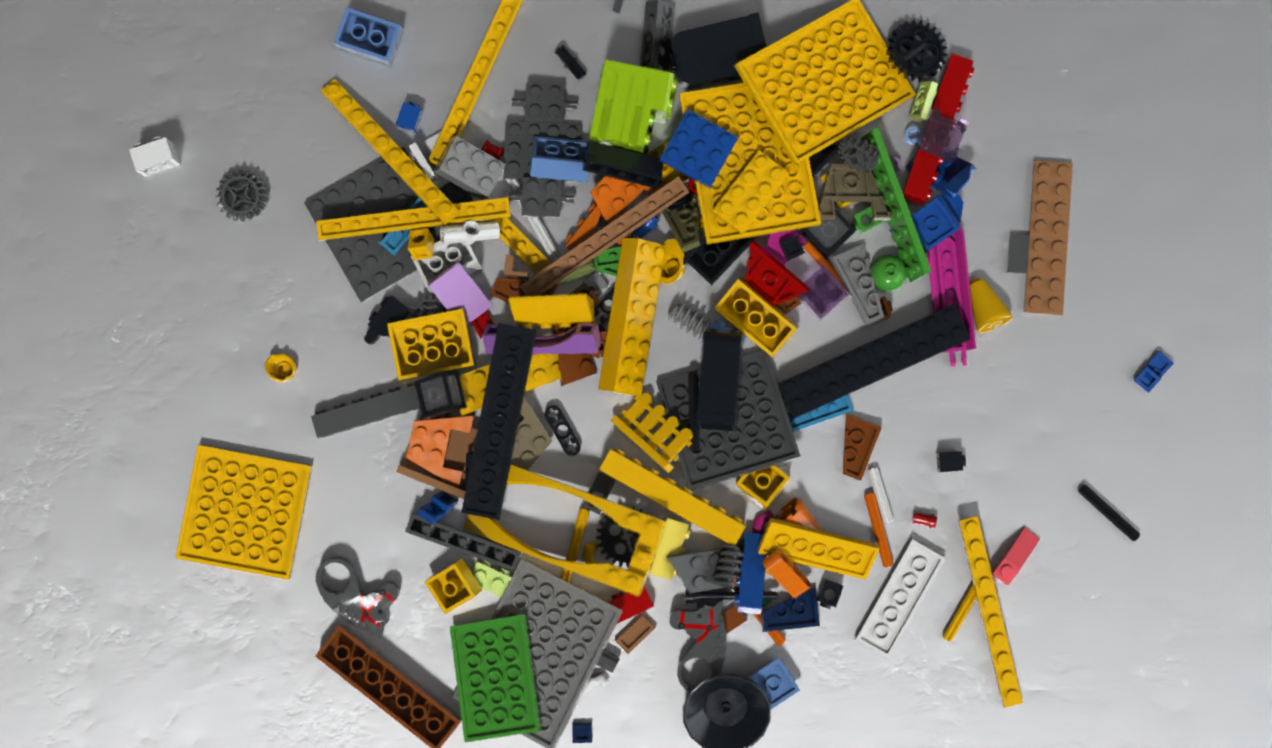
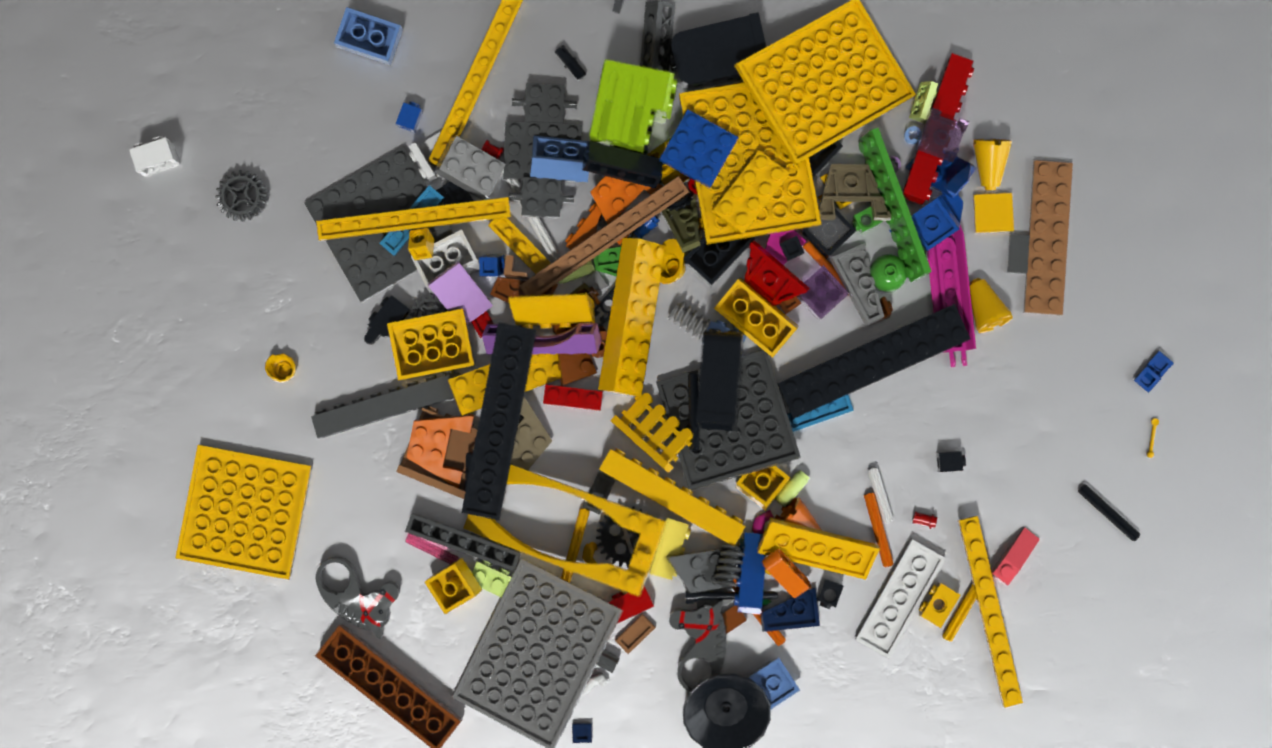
yellow plate [320,79,459,225] -> none
piece [414,370,467,419] -> none
blue slope [417,491,458,524] -> none
white piece [440,220,500,245] -> none
bright green plate [450,614,541,743] -> none
black beam [544,405,581,456] -> none
dark grey gear [838,136,879,173] -> none
dark orange wing [843,414,882,481] -> none
black gear [886,20,948,82] -> none
none -> clear pink axle [405,534,459,564]
none -> blue brick [479,254,505,277]
none -> red brick [543,384,603,411]
none -> yellowish green piece [775,470,810,508]
none -> yellow brick [918,582,961,628]
none -> yellow cone [973,139,1012,190]
none -> yellow tile [973,193,1014,233]
none -> yellow hinge [1147,418,1159,458]

